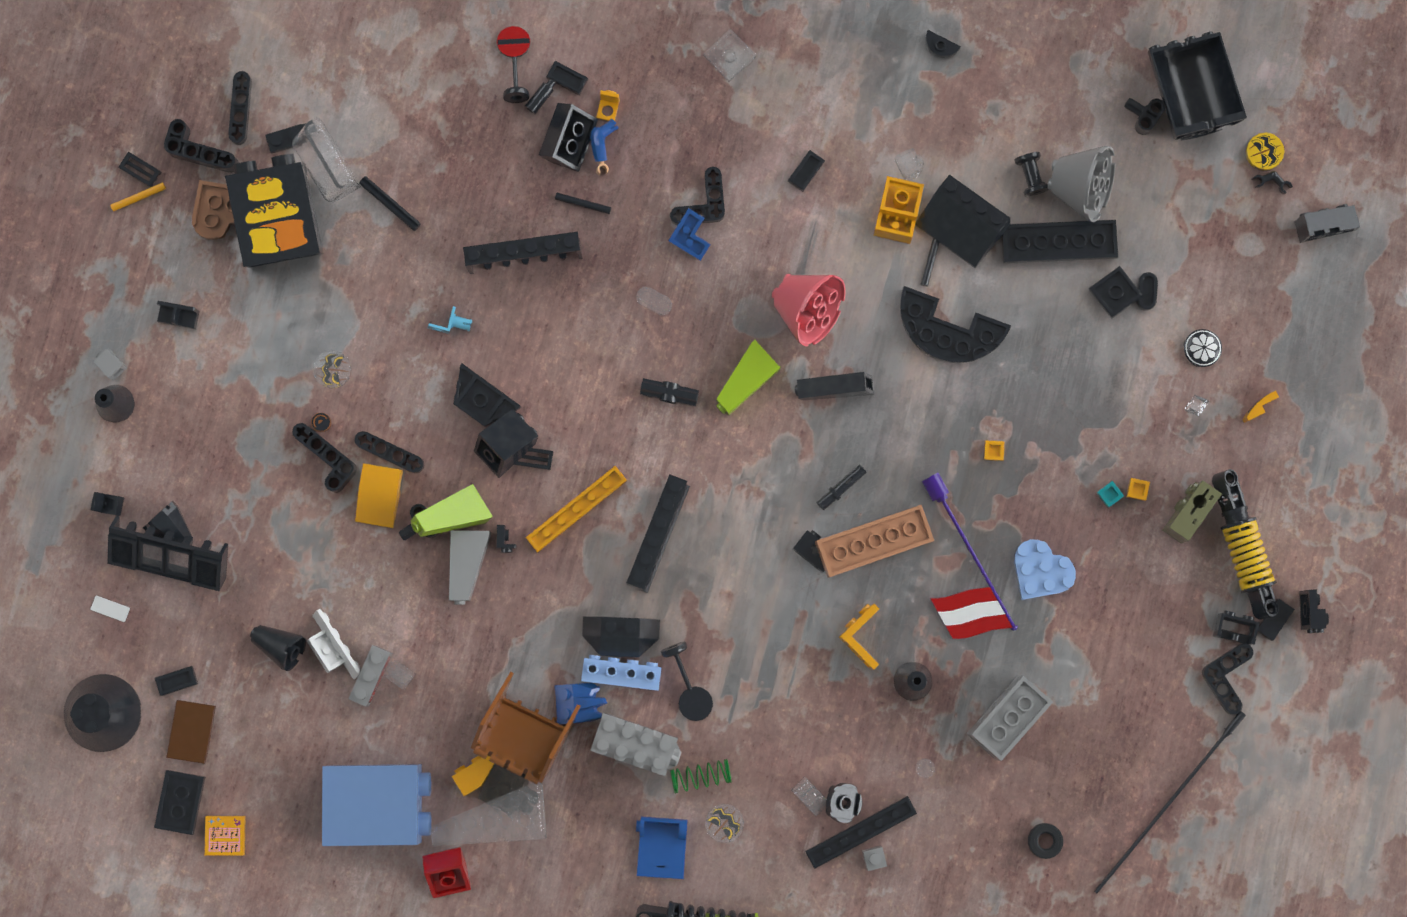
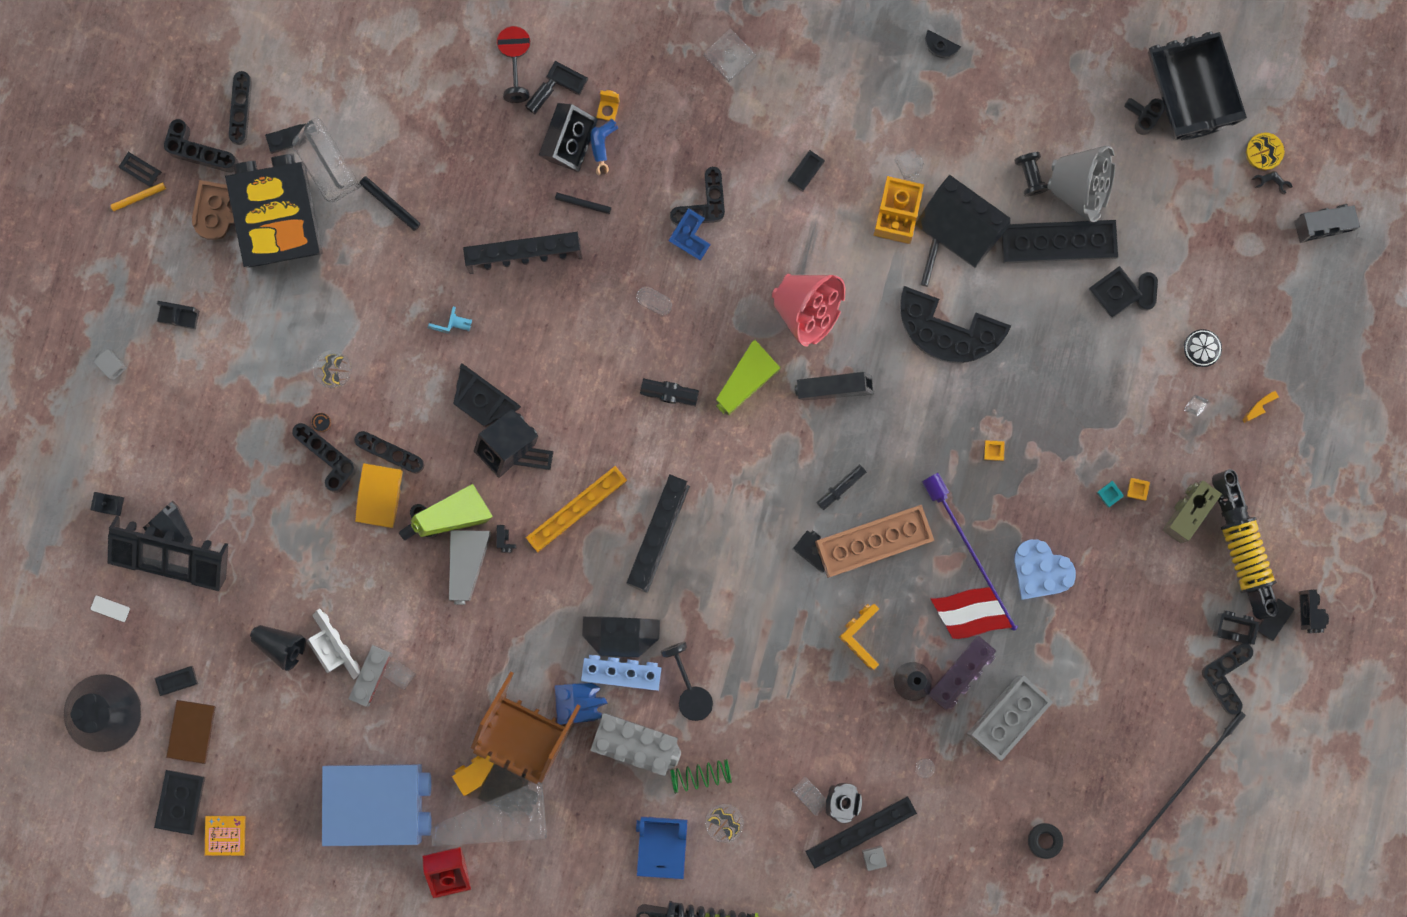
black cone [94,385,135,423] -> none
none -> clear purple brick [927,636,996,710]

